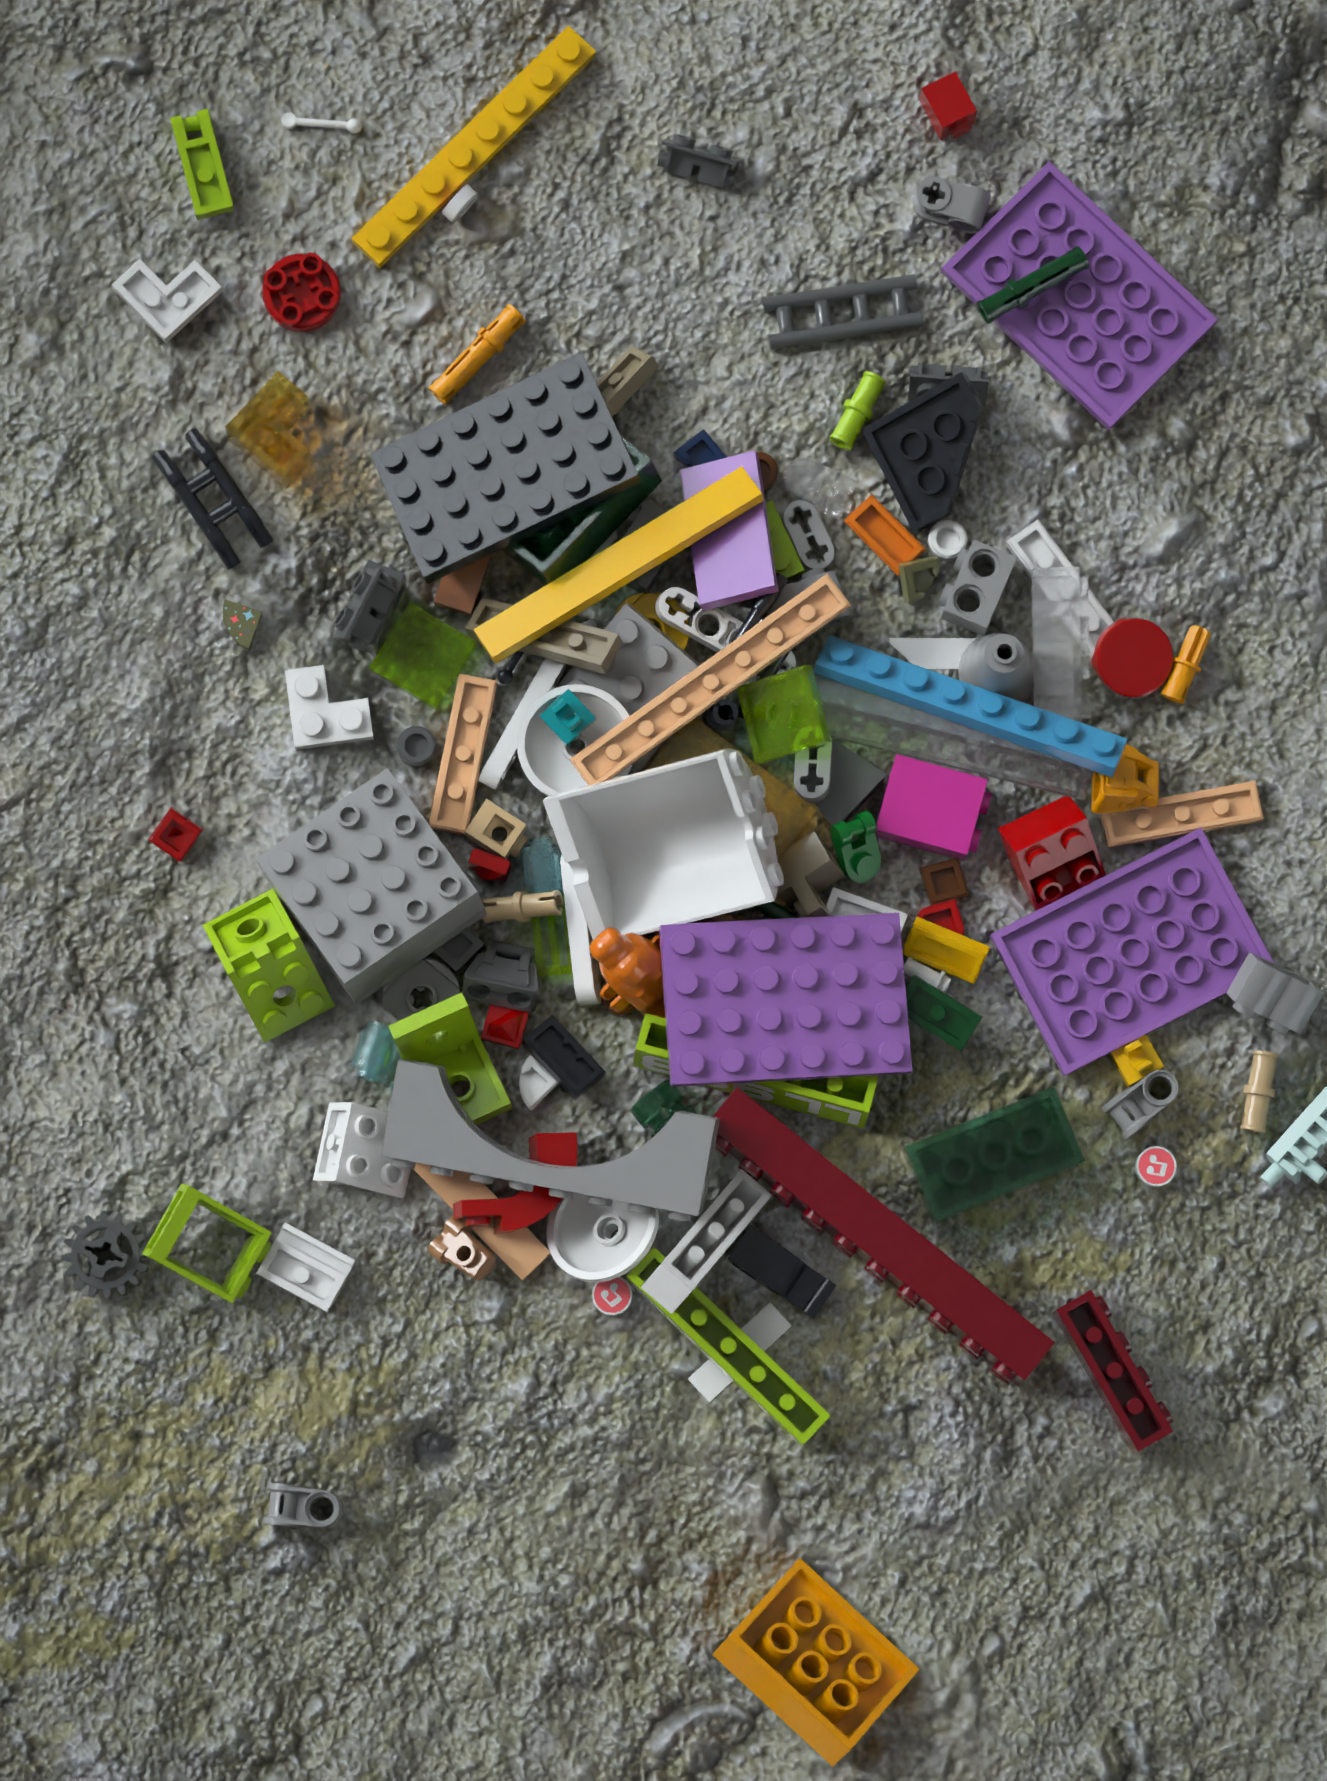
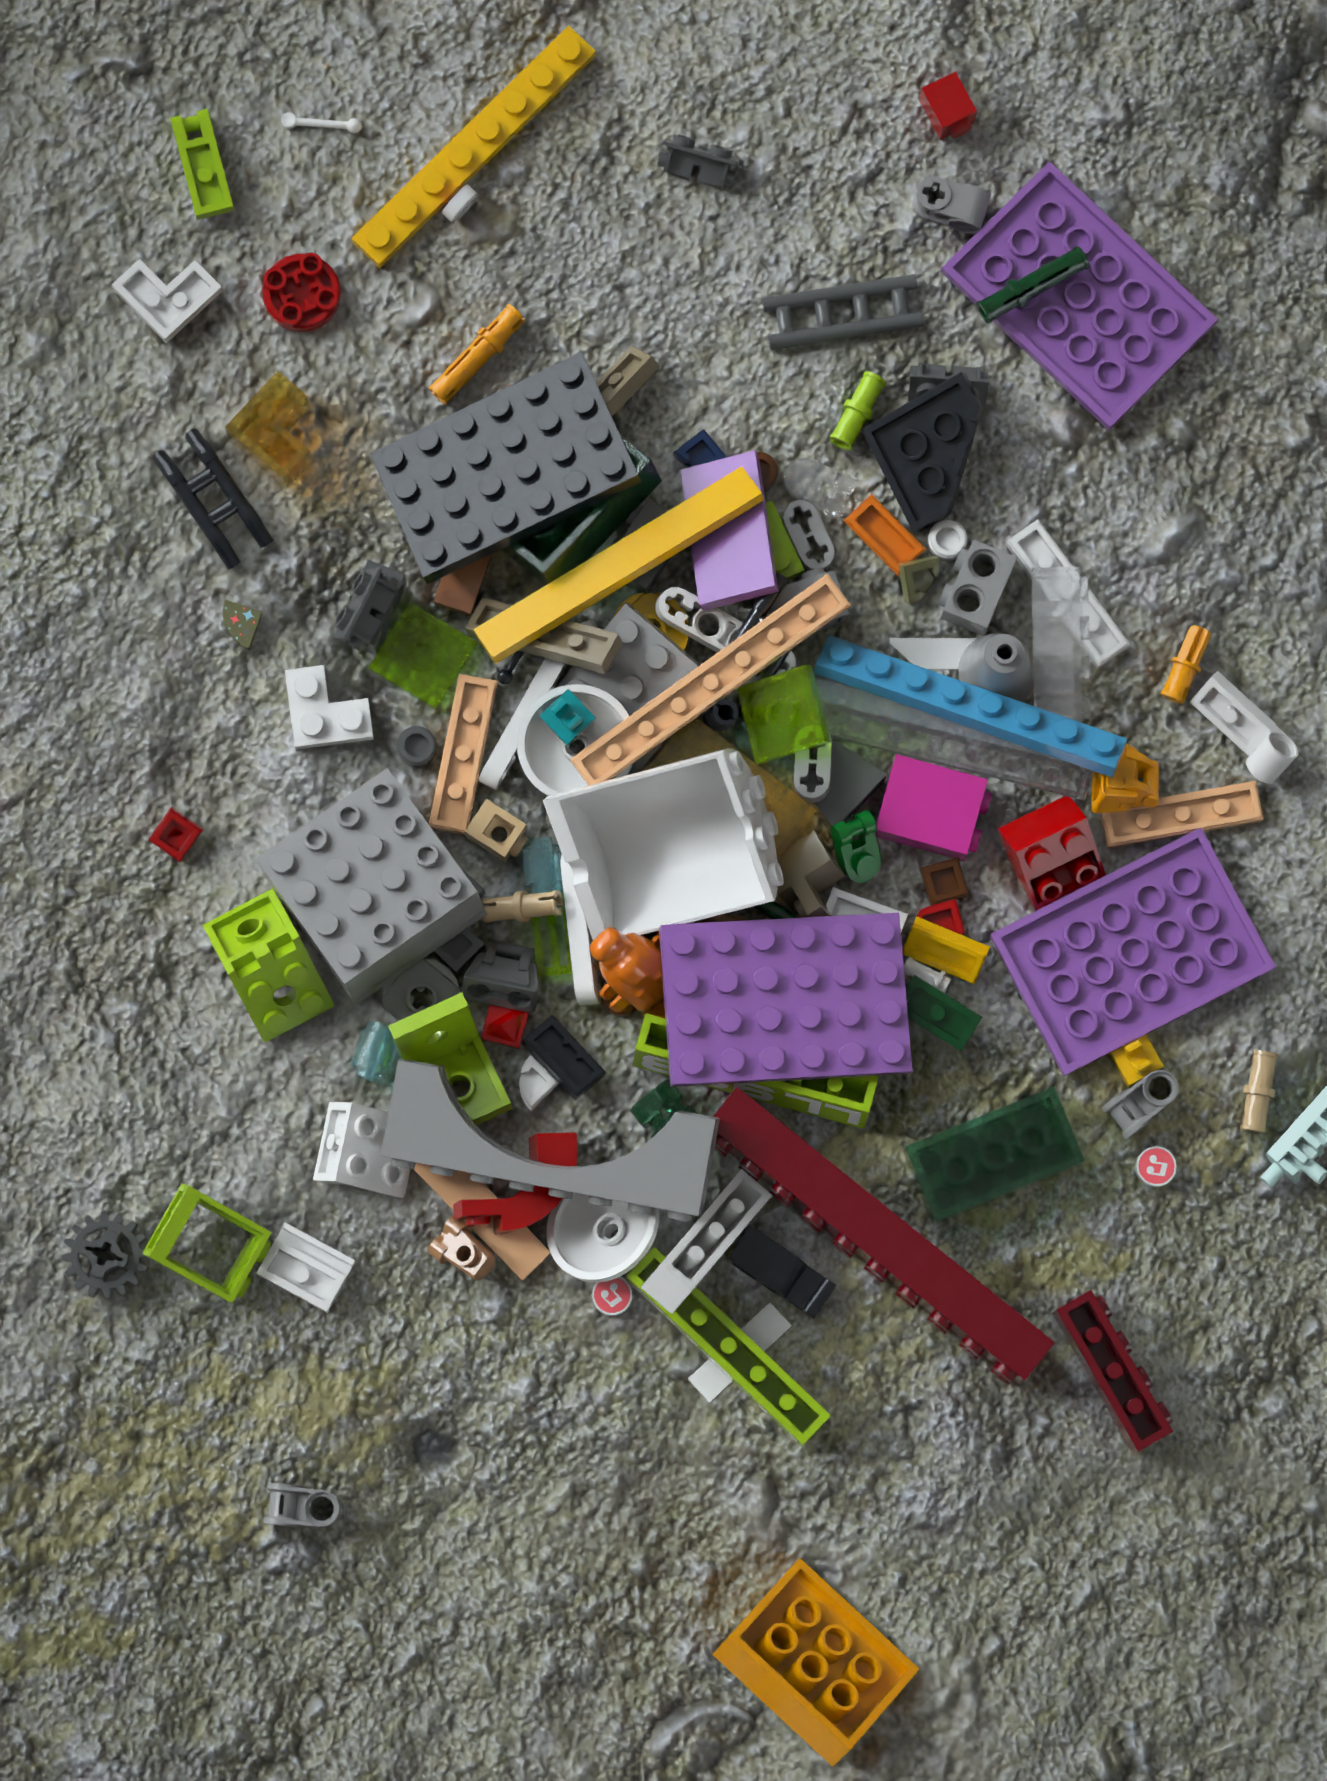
red tile [468,848,511,882] -> none
red tile [1091,618,1173,697] -> none
light grey brick [1227,952,1324,1035] -> none
none -> white plate [1190,671,1298,784]

